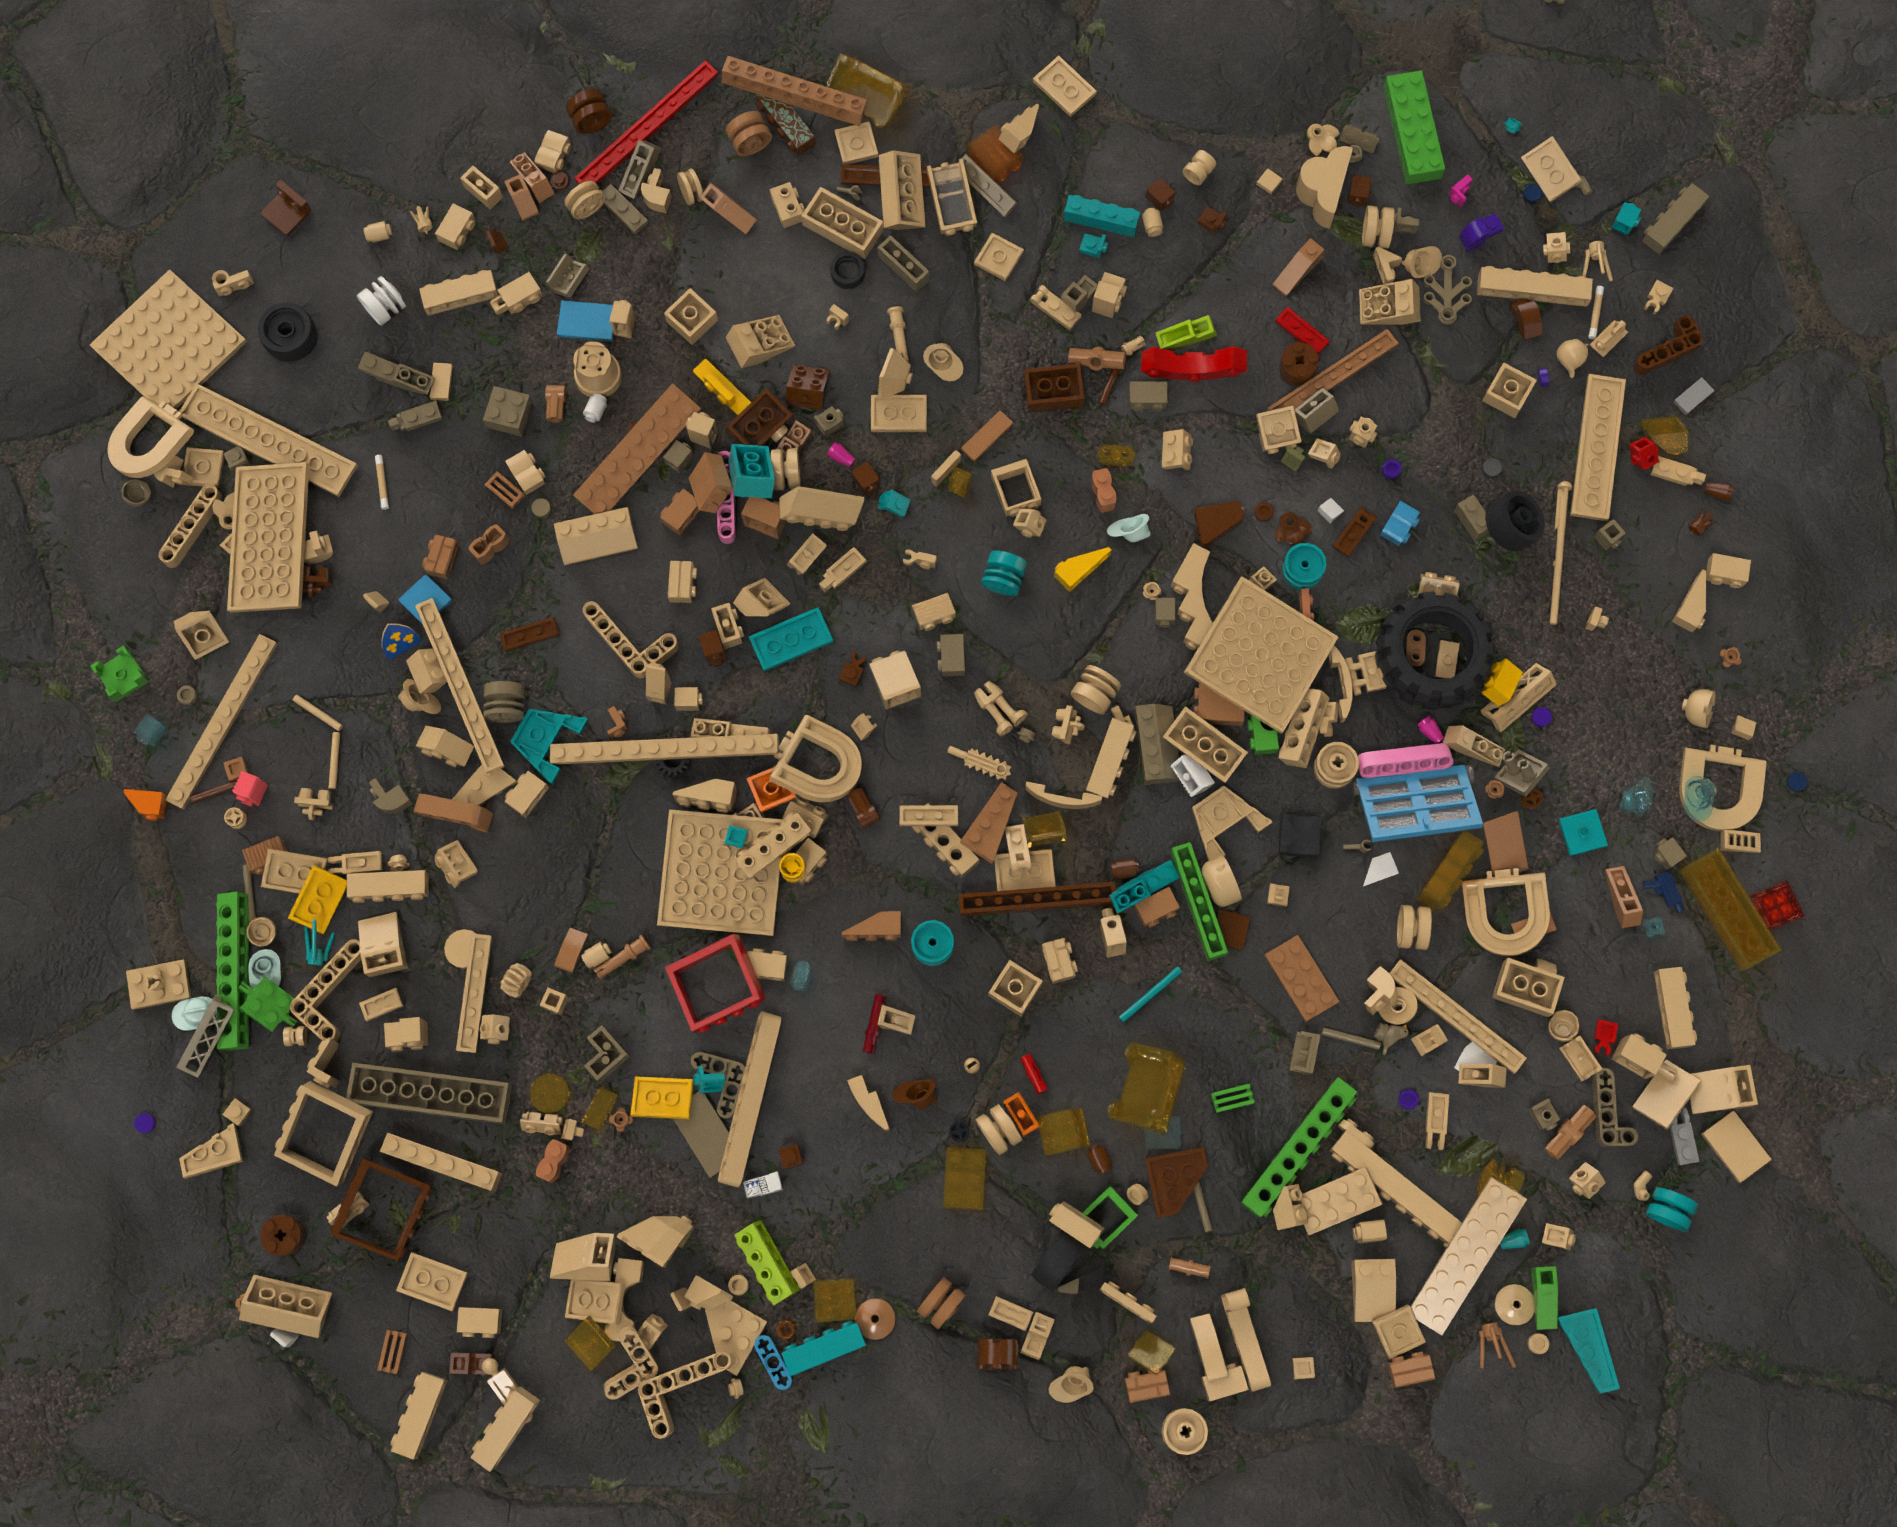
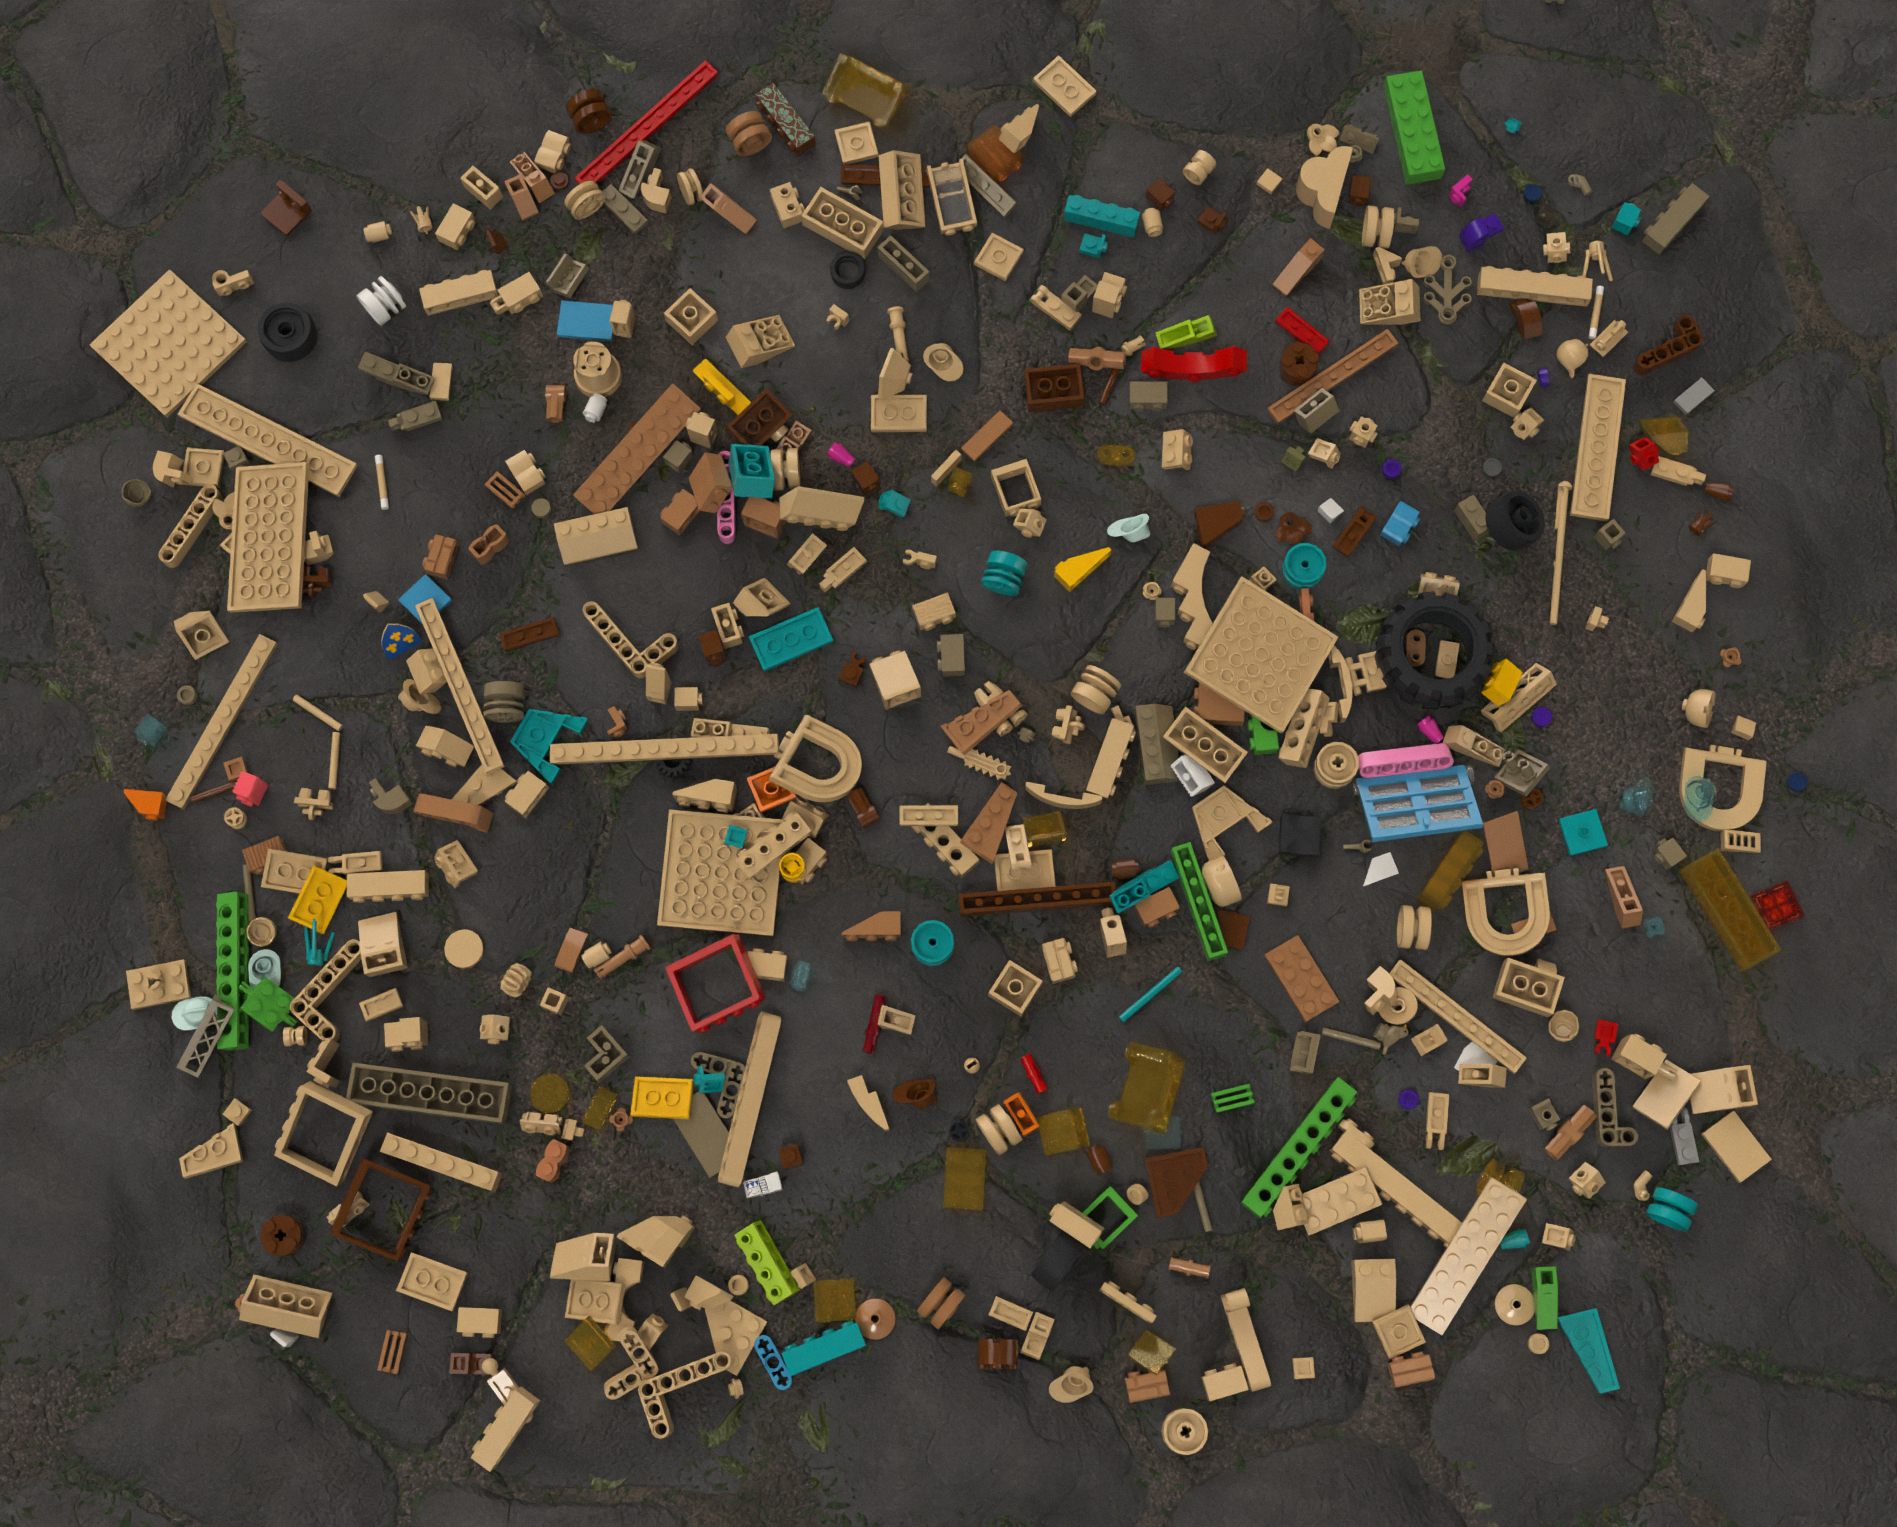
bright green panel [91,645,149,702] -> none
tan piece [108,396,194,478] -> none
dark purple tile [134,1113,156,1134] -> none
tan plate [388,855,410,871] -> none
tan brick [390,1372,448,1460] -> none
tan plate [456,934,492,1053] -> none
dark tan brick [483,386,533,437] -> none
tan brick [668,561,697,603] -> none
medium nougat brick [721,56,867,126] -> none
clear orange bush [776,1321,795,1339] -> none
reddish brown bracket [786,365,829,410] -> none
dark tan brick [814,406,844,438] -> none
tan tile [851,713,877,741] -> none
dark tan slope [1057,1278,1079,1294] -> none
nougat brick [1091,468,1116,513] -> none
tan slope [1190,1313,1228,1382] -> none
tan plate [1256,406,1301,454] -> none
medium nougat plant [1479,1323,1516,1368] -> none
tan tile [1521,136,1582,203] -> none
tan hinge [1559,1036,1602,1082] -> none
dark blue piece [1642,871,1685,913] -> none
tan plate [1644,280,1673,315] -> none
tan brick [1654,967,1697,1050] -> none
none -> medium nougat wing [940,690,1023,755]
none -> tan brick [1511,408,1544,440]

